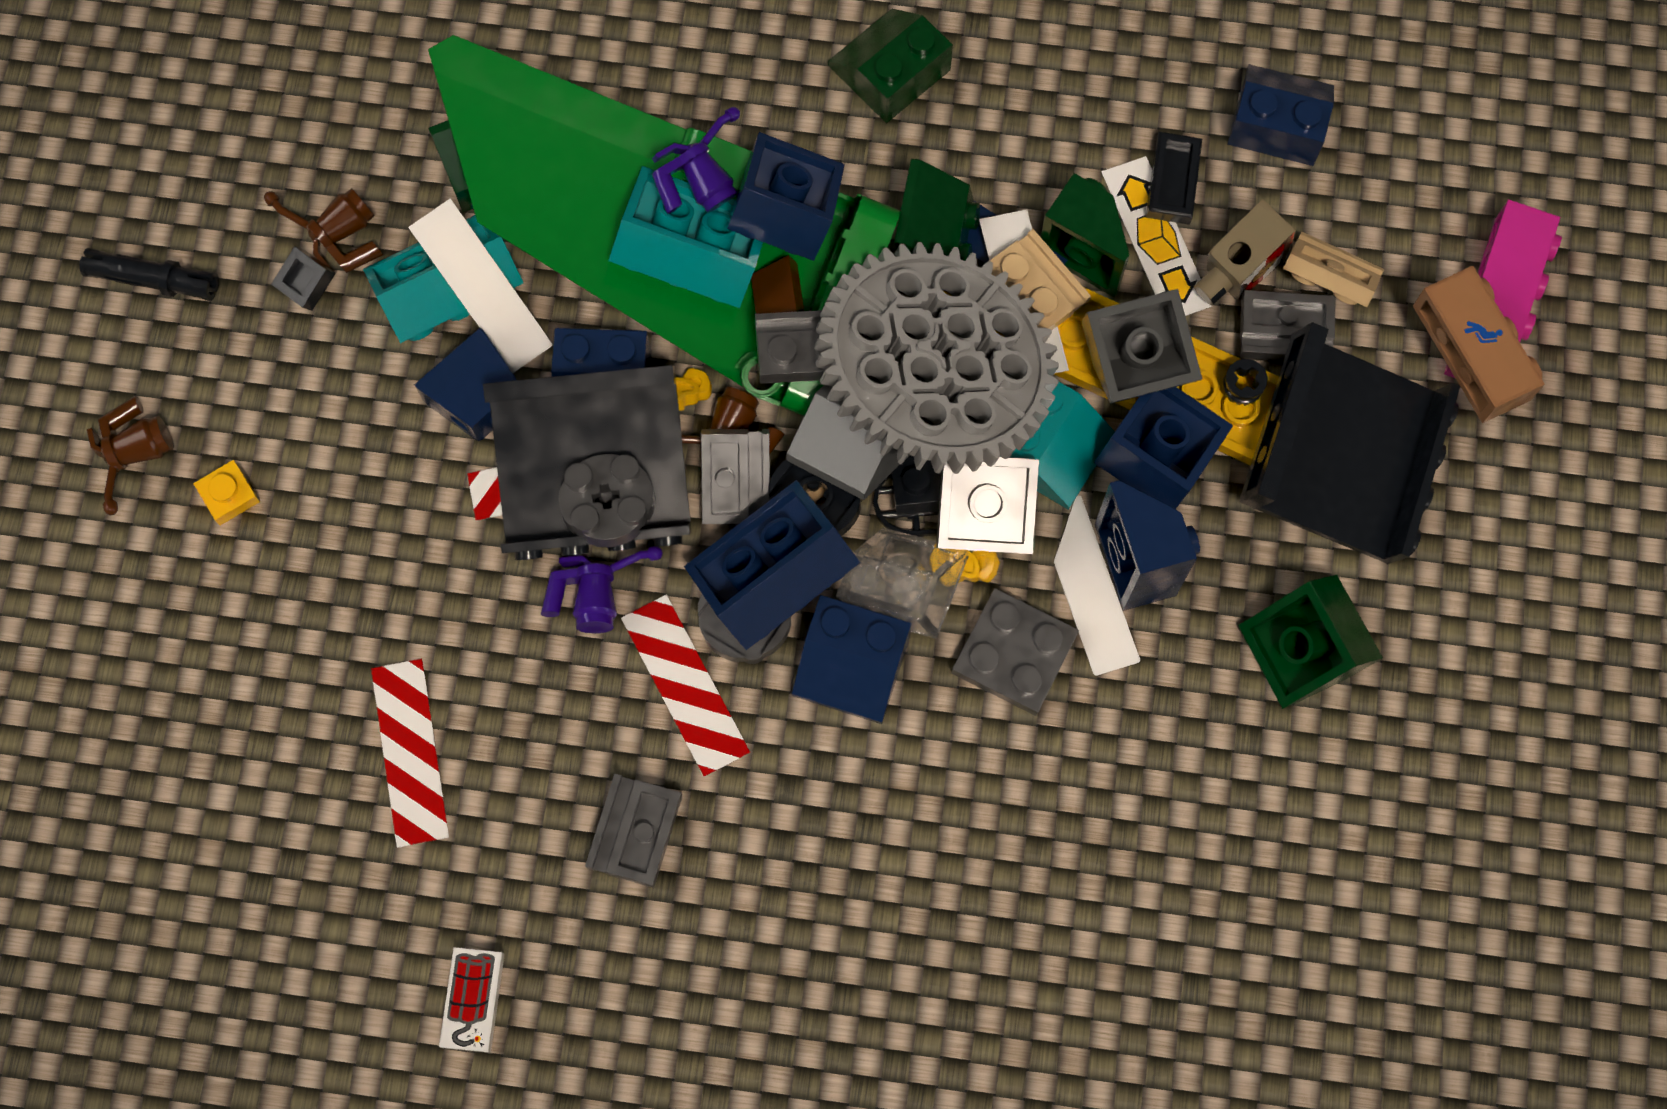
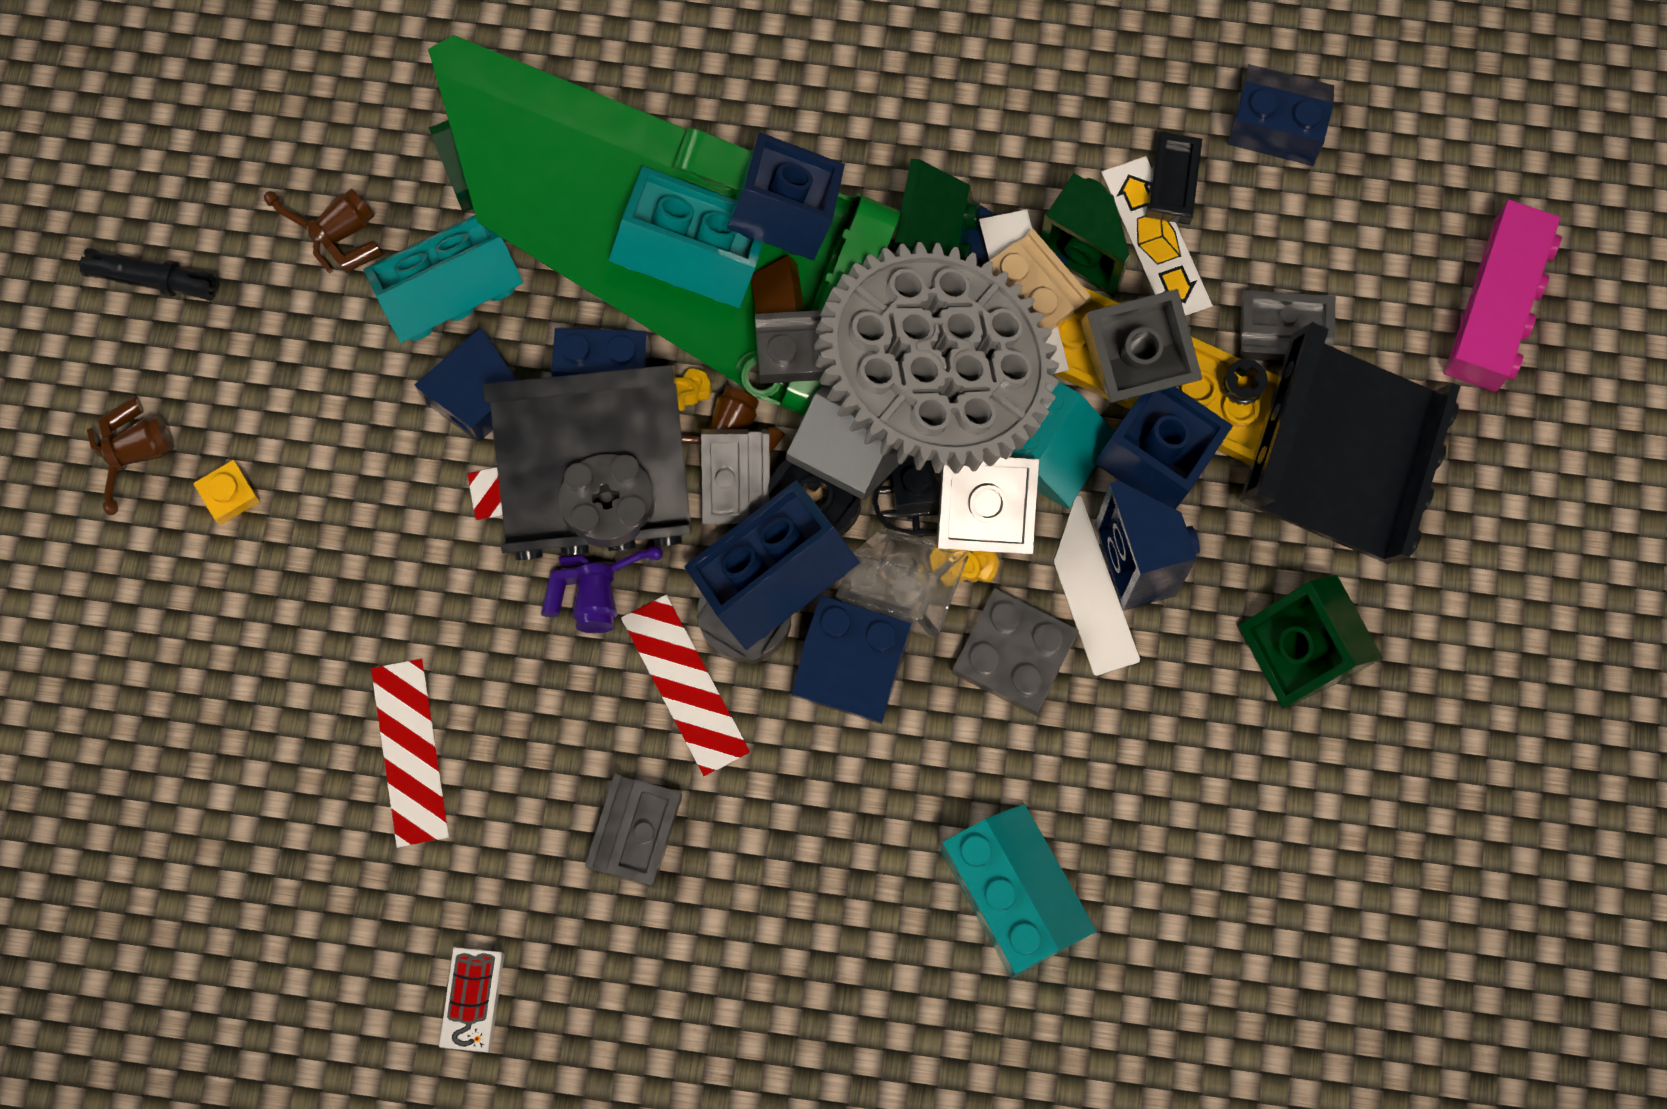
black plate [271,246,336,311] -> none
white sticker [408,198,553,374] -> none
dark purple piece [652,107,740,215] -> none
dark green slope [828,9,953,124] -> none
dark tan torso [1194,199,1296,306] -> none
tan plate [1283,232,1384,307] -> none
medium nougat brick [1413,266,1545,423] -> none
none -> teal slope [940,804,1097,979]

